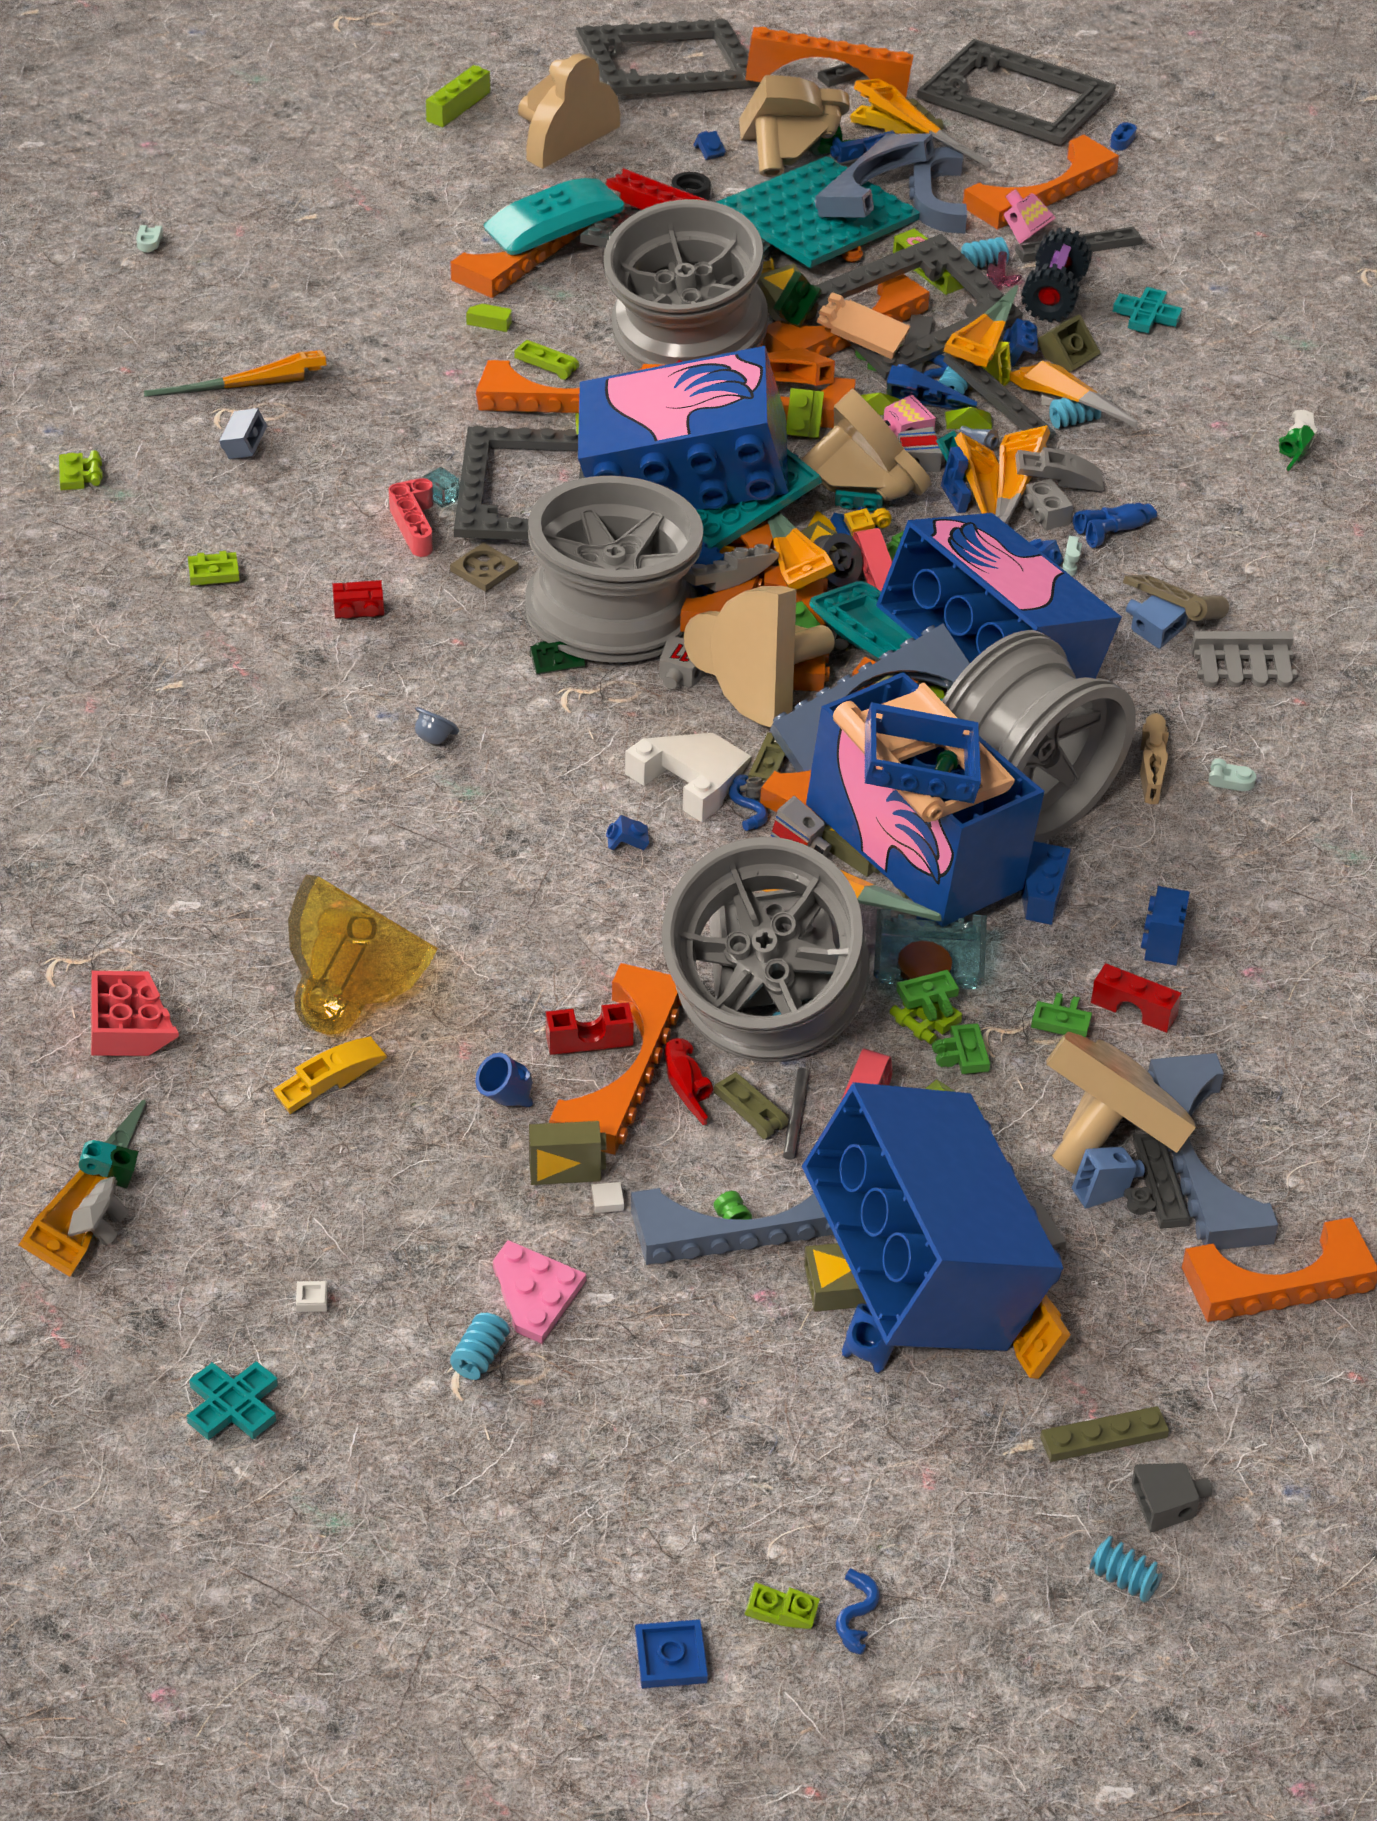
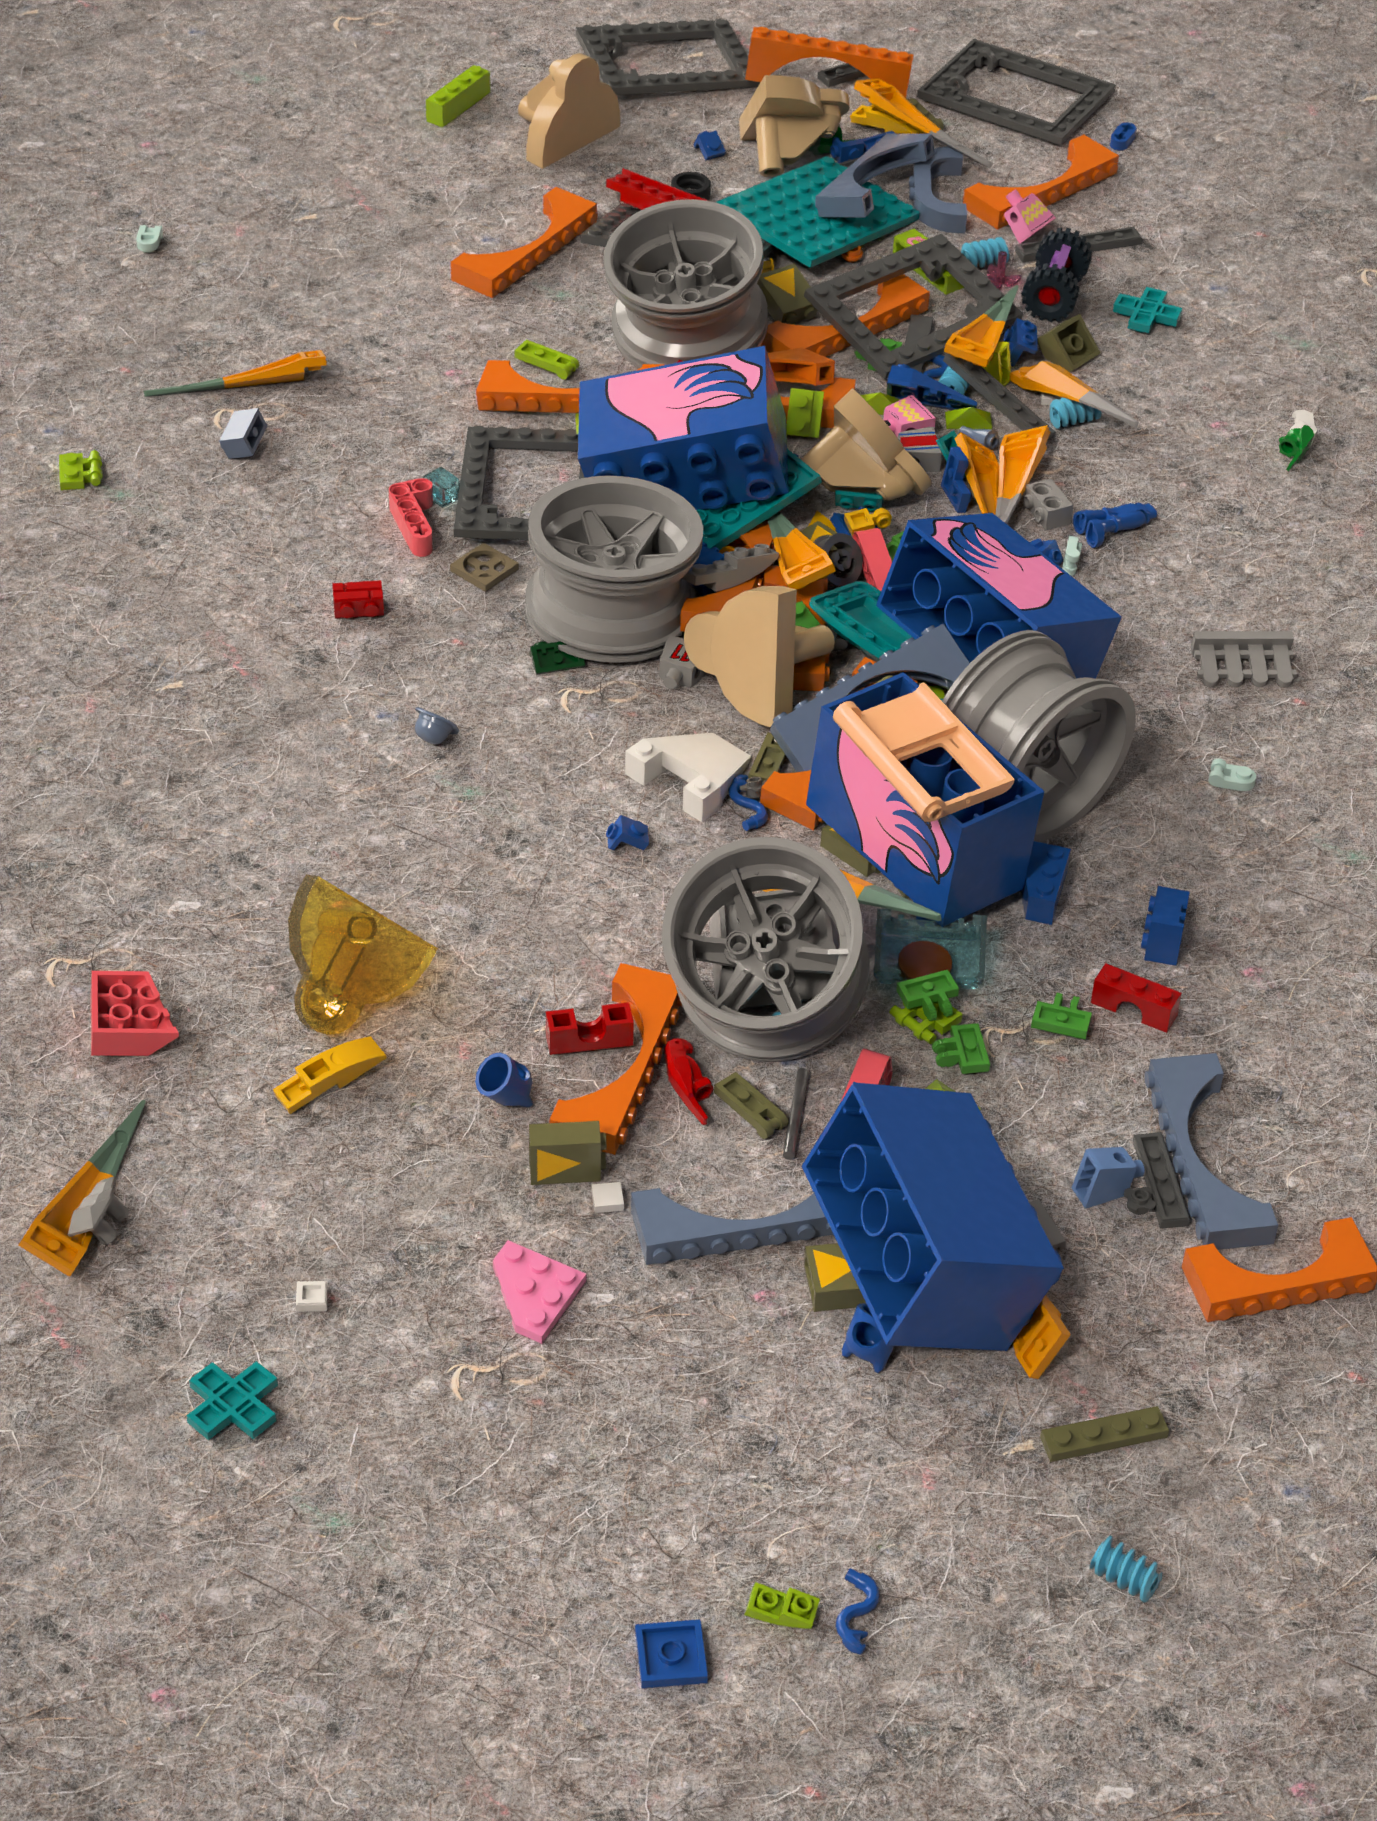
leg [78,1140,139,1189] -> none
lime plate [188,550,240,585] -> none
medium azure piece [450,1313,510,1380] -> none
lime piece [466,304,512,332] -> none
teal wedge [483,178,625,255] -> none
bright green wheel [713,1191,752,1220] -> none
light grey torso [770,796,832,856] -> none
dark green bracket [773,271,822,327] -> none
light nougat tile [817,292,910,359] -> none
blue window [865,702,981,804] -> none
dark green pin [934,750,958,773] -> none
light grey slope [1015,447,1104,491] -> none
tan piece [1046,1031,1196,1175] -> none
dark tan piece [1123,574,1229,621] -> none
medium blue torso [1126,595,1188,649] -> none
dark grey torso [1131,1463,1212,1533] -> none
tan arm [1140,713,1169,804] -> none

